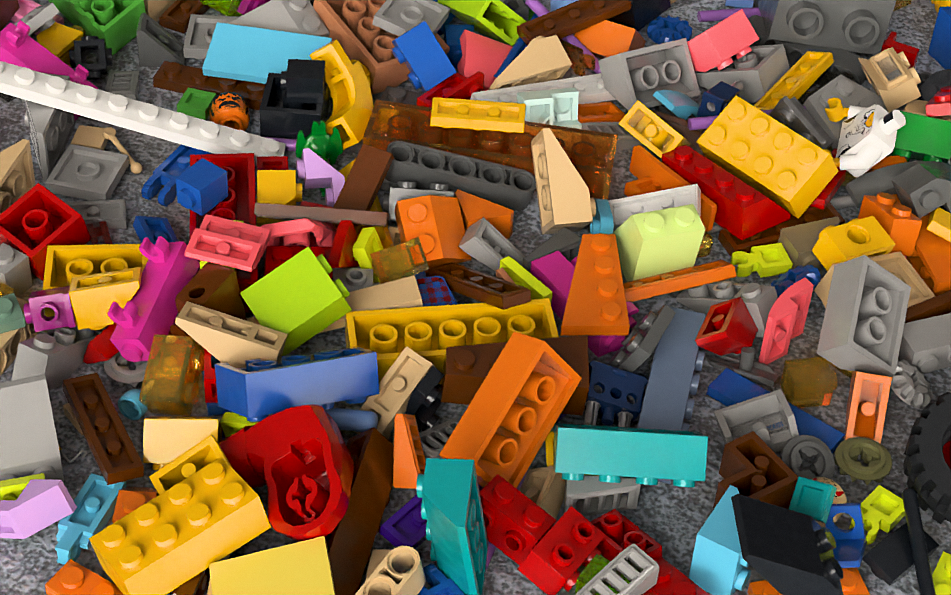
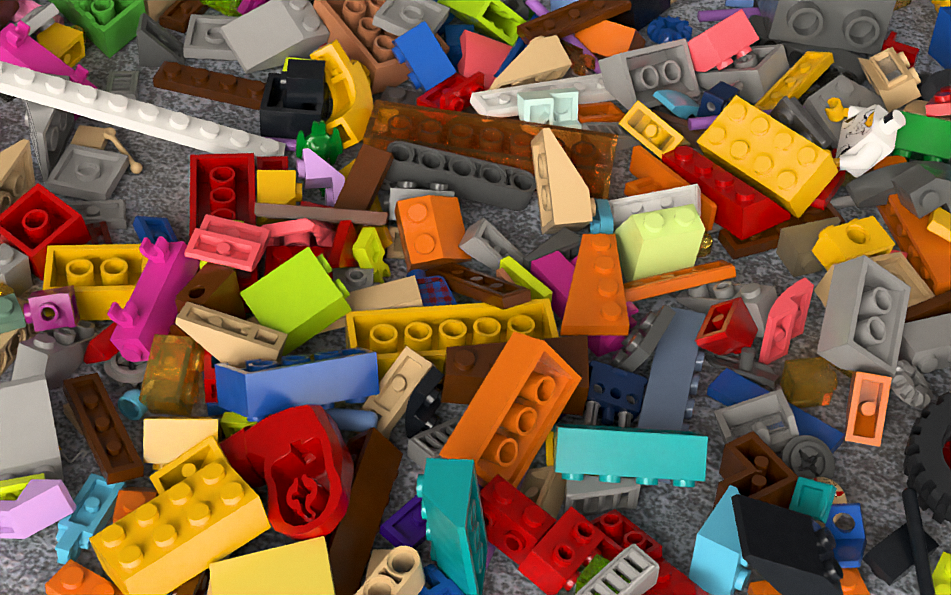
black brick [69,36,113,80] -> none
yellow slope [69,267,142,330] -> none
blue hinge [141,144,213,207] -> none
blue brick [176,158,228,216] -> none
bright green plate [177,87,216,120] -> none
medium azure tile [202,22,332,84] -> none
orange head [209,92,250,131] -> none
clear yellow brick [370,237,429,284] -> none
orange slope [393,414,426,488] -> none
yellow plate [430,97,526,133] -> none
orange slope [454,189,514,239] -> none
neon yellow plate [730,243,793,278] -> none
blue gear [771,265,821,297] -> none
olive gear [834,437,892,485] -> none
neon yellow plate [849,485,905,545] -> none
orange brick [858,192,922,256] -> none

